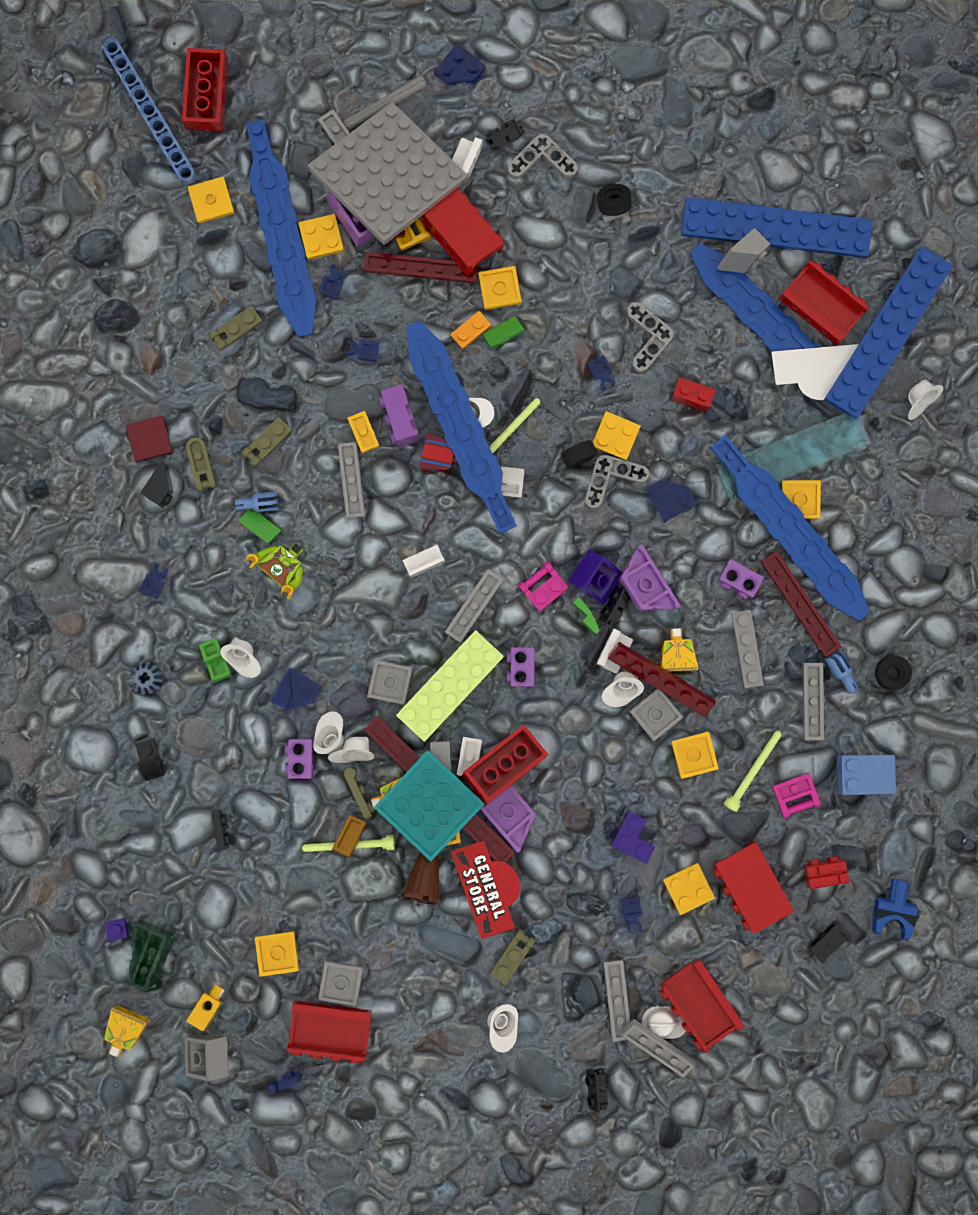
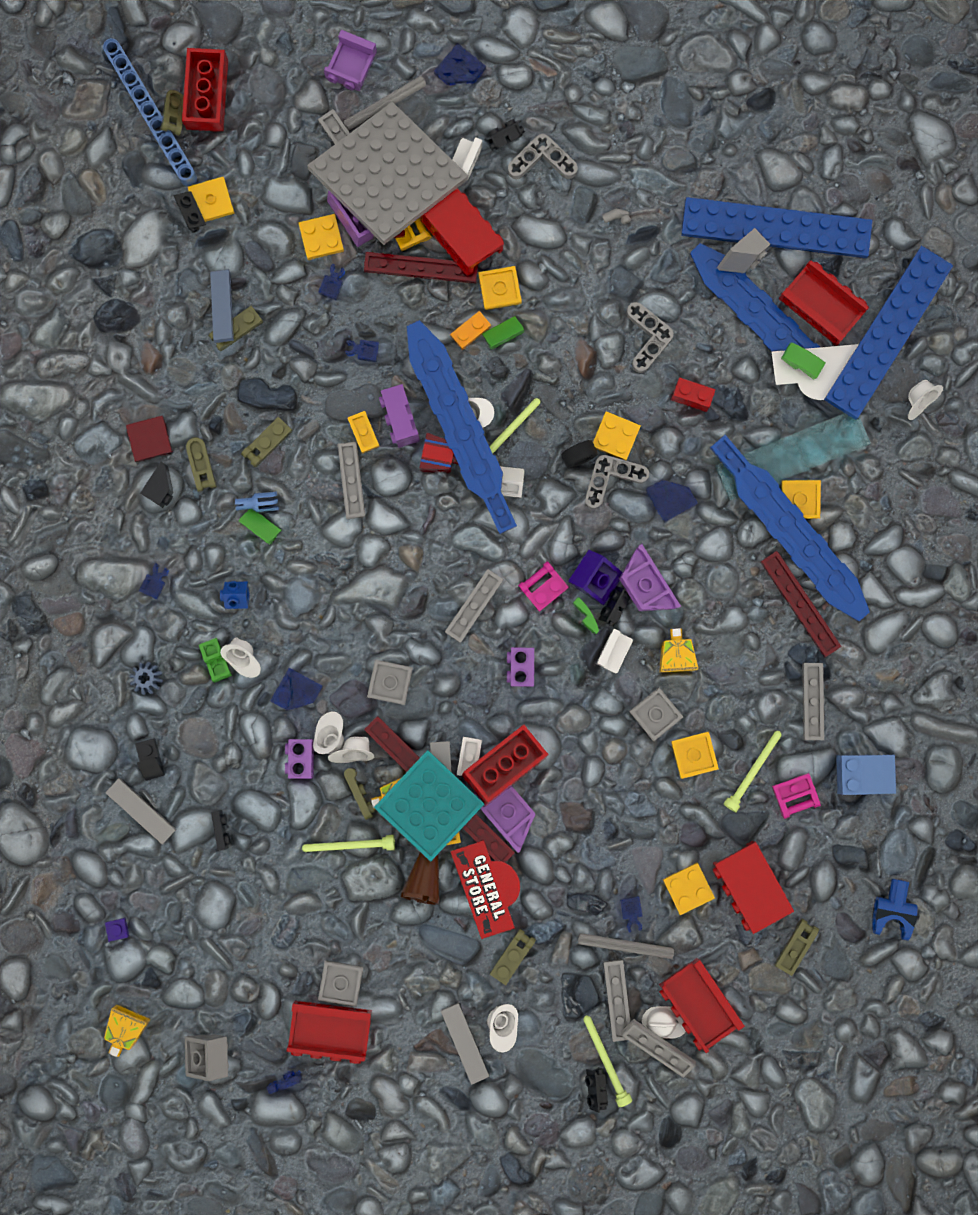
clear green wedge [128,920,176,993] -> none
yellow torso [186,984,225,1031] -> none
torso [244,543,304,599] -> none
blue plate [246,119,317,337] -> none
yellow plate [255,931,299,977] -> none
pearl gold tile [332,815,368,858] -> none
yellowish green brick [396,630,504,742] -> none
white panel [403,545,445,578] -> none
clear blue plate [587,355,615,391] -> none
black tyre [597,184,632,216] -> none
white piece [602,671,644,707] -> none
dark red plate [607,642,716,717] -> none
dark purple brick [610,810,655,864] -> none
medium lavender brick [717,559,764,600] -> none
light grey plate [731,610,764,688] -> none
red brick [803,856,849,889] -> none
black hinge [807,920,852,964] -> none
medium blue arm [825,650,859,694] -> none
black tyre [875,655,912,690] -> none
none -> light grey tile [106,778,177,845]
none -> olive plate [160,90,184,136]
none -> black hinge [174,191,206,233]
none -> sand blue tile [210,269,234,343]
none -> blue brick [220,581,250,609]
none -> medium lavender panel [324,30,377,91]
none -> light grey tile [441,1002,489,1085]
none -> light grey axle [578,933,674,959]
none -> yellowish green piece [583,1015,633,1107]
none -> olive plate [774,918,819,976]
none -> bright green slope [781,342,826,379]

